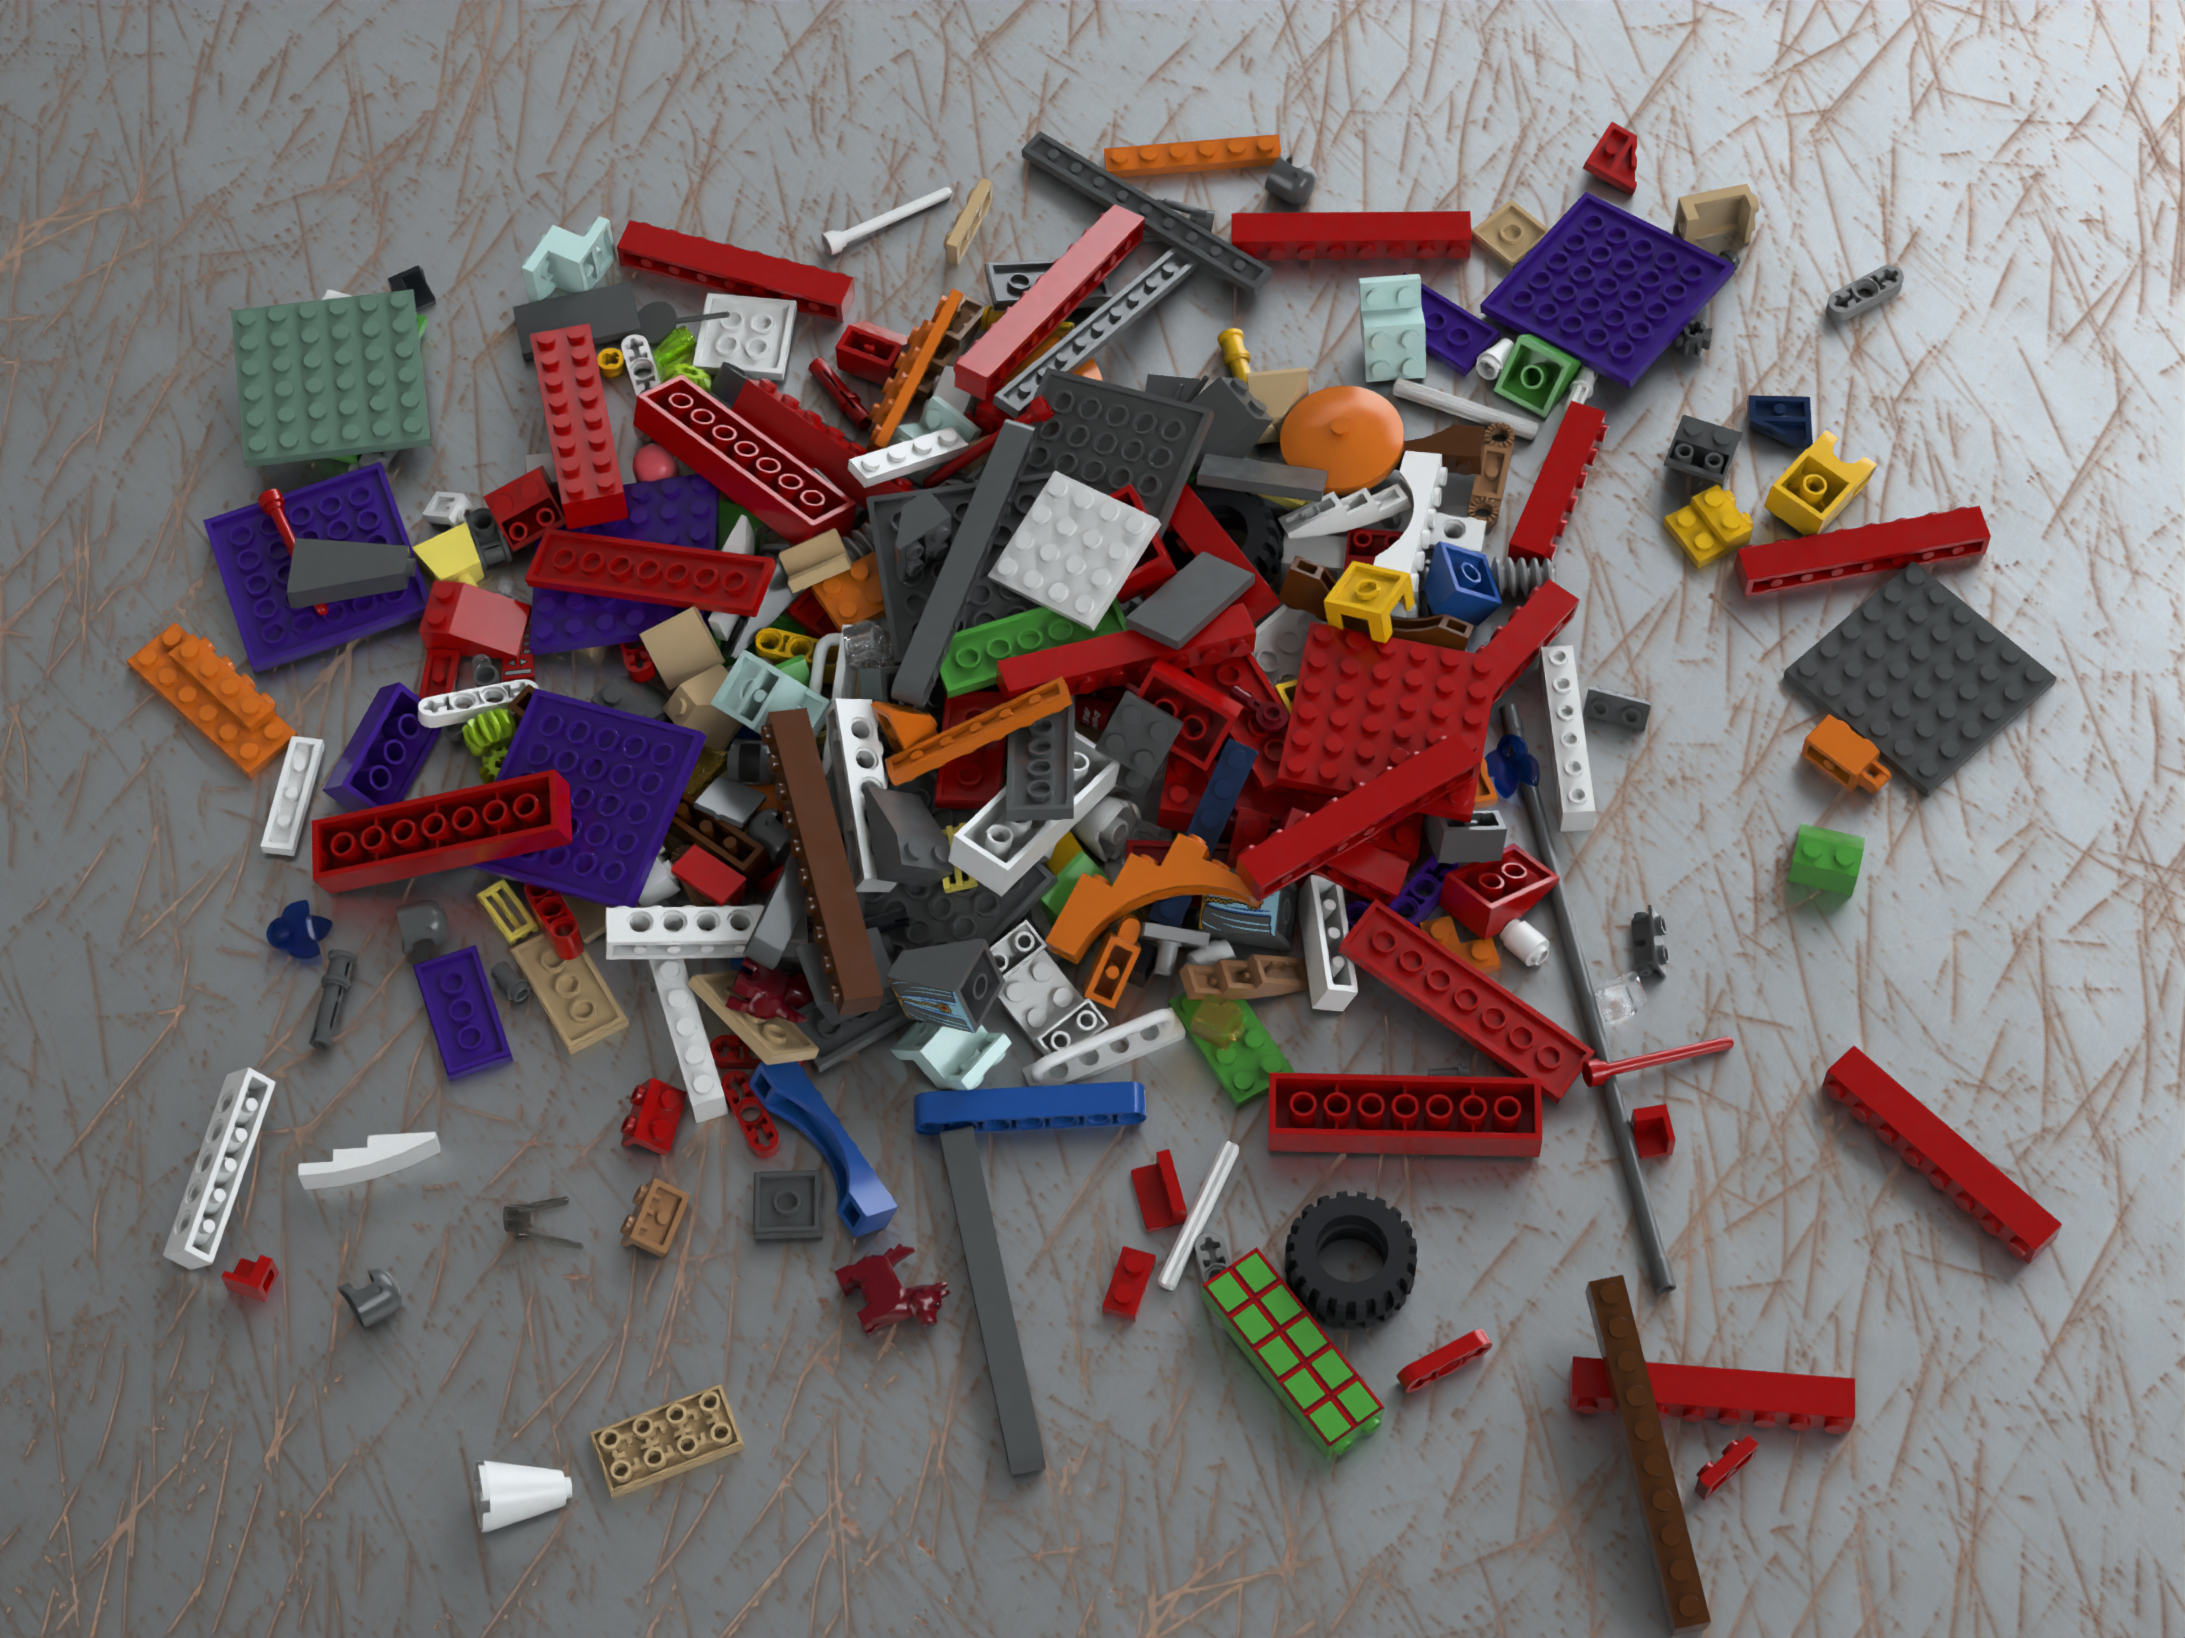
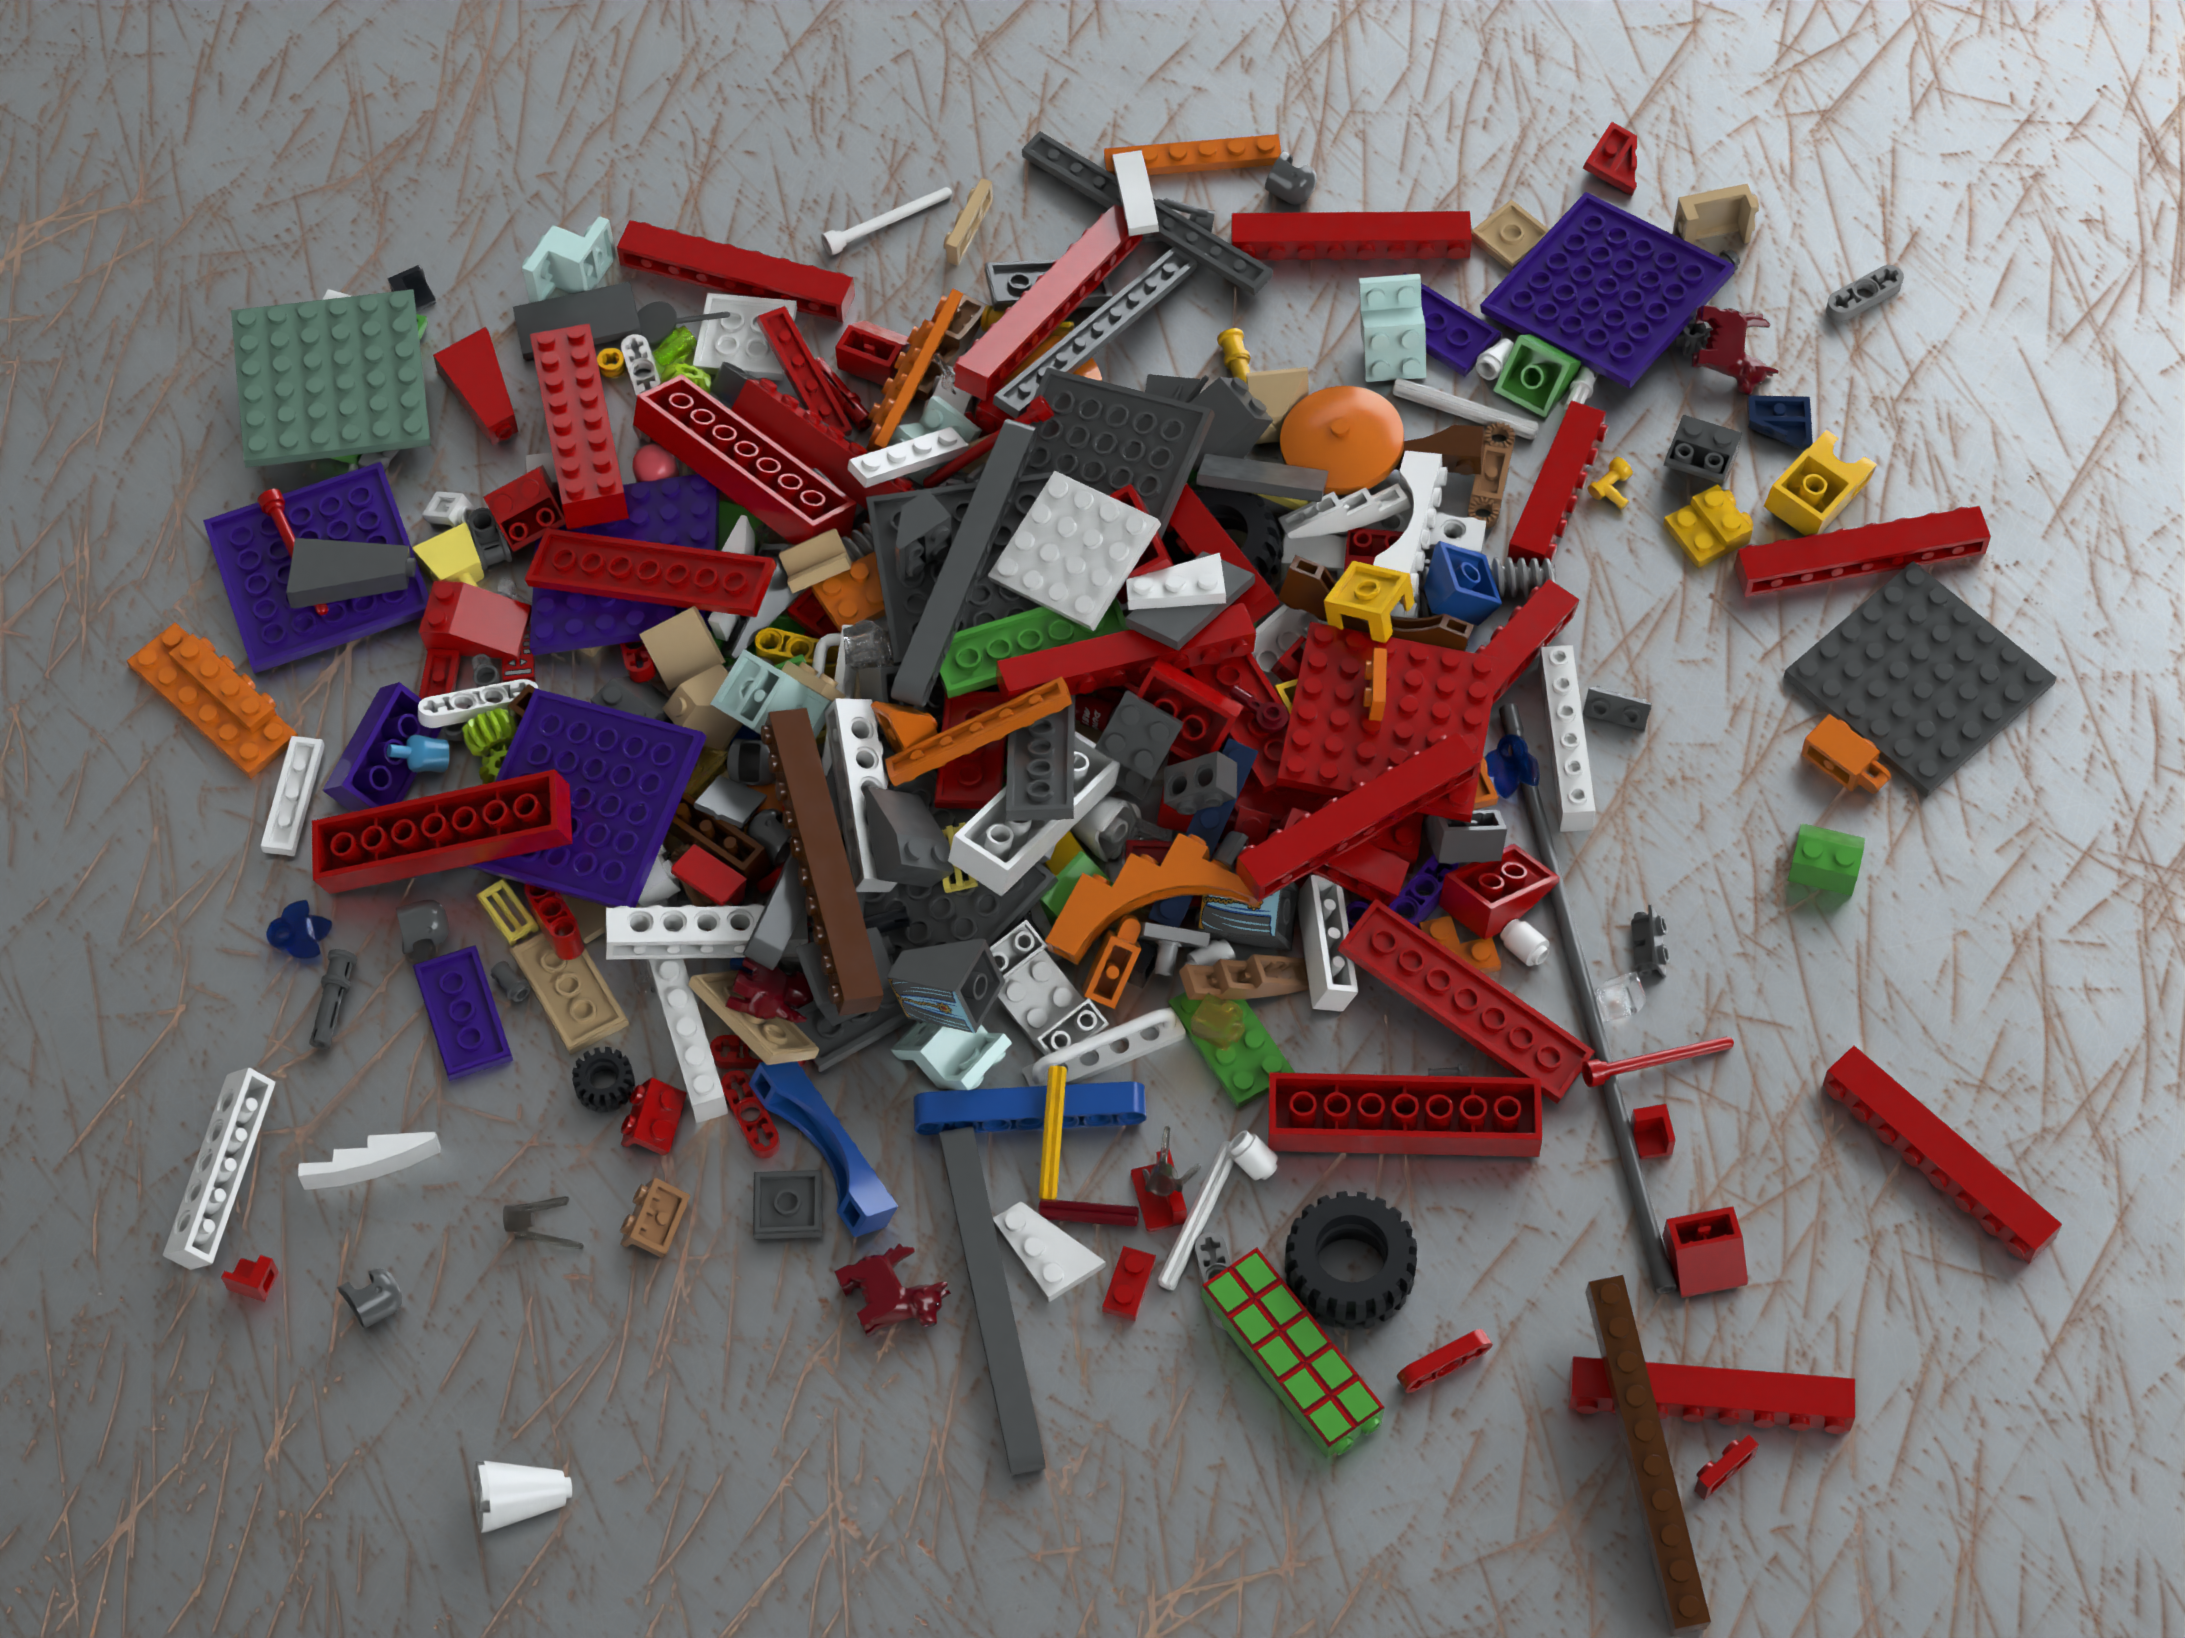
tan tile [589,1384,745,1499] -> none
none -> dark azure piece [387,735,449,772]
none -> red slope [433,327,519,446]
none -> black tyre [572,1047,635,1112]
none -> red plate [757,306,853,437]
none -> tan plate [781,660,846,702]
none -> clear hand [933,352,956,395]
none -> white wing [993,1201,1106,1302]
none -> yellow axle [1038,1065,1067,1200]
none -> dark red axle [1038,1199,1139,1227]
none -> white slope [1112,150,1159,236]
none -> white wing [1126,553,1226,610]
none -> clear smoke plant [1142,1126,1201,1196]
none -> dark grey brick [1164,751,1237,815]
none -> dark grey slope [1210,831,1249,871]
none -> white brick [1228,1130,1278,1180]
none -> red panel [1271,635,1306,683]
none -> orange plate [1363,648,1387,721]
none -> yellow piece [1587,457,1633,510]
none -> red slope [1662,1206,1748,1298]
none -> dark red animal [1691,305,1778,395]

